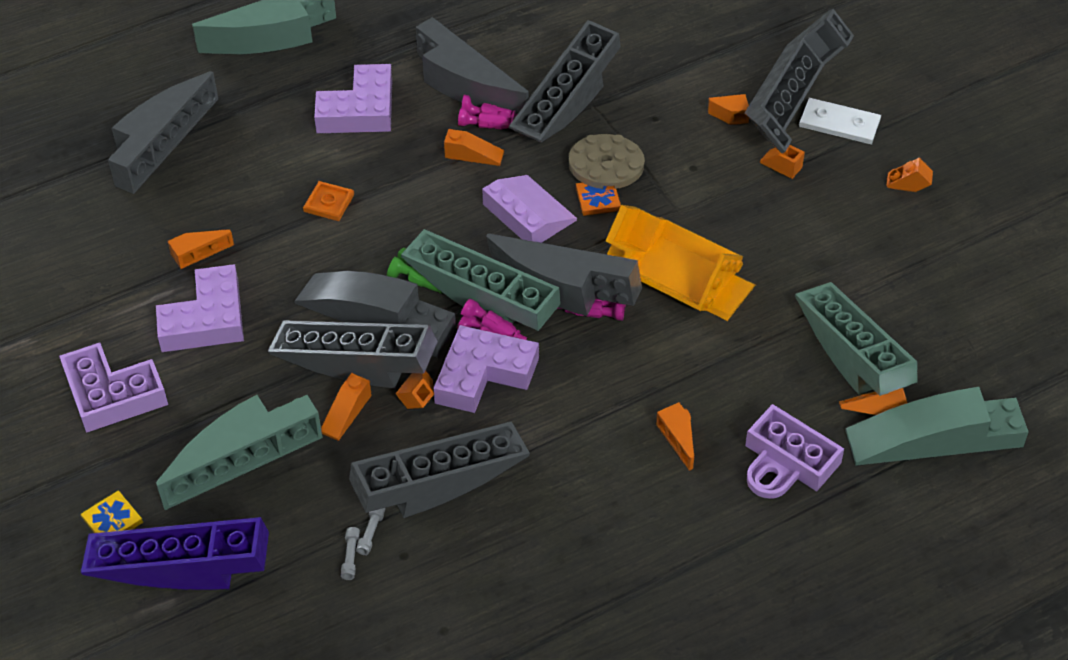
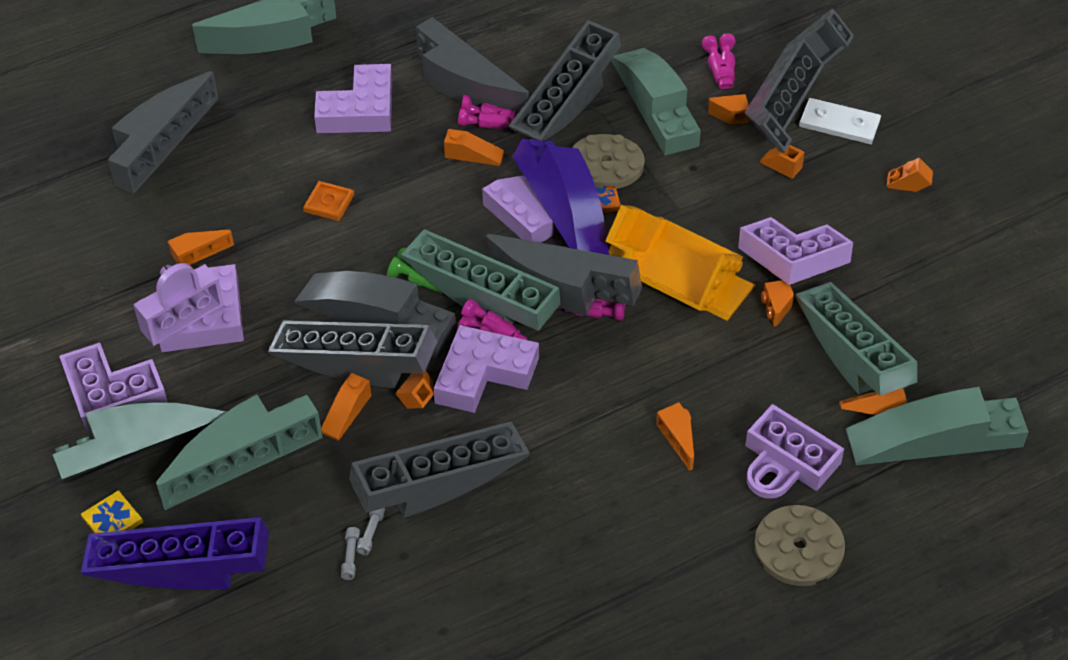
none -> sand green slope [52,402,227,479]
none -> lavender brick [133,263,224,346]
none -> dark purple slope [512,139,609,255]
none -> sand green slope [611,48,701,156]
none -> dark pink piece [702,33,735,89]
none -> lavender brick [738,217,853,285]
none -> dark tan plate [754,505,845,586]
none -> orange slope [761,280,794,326]

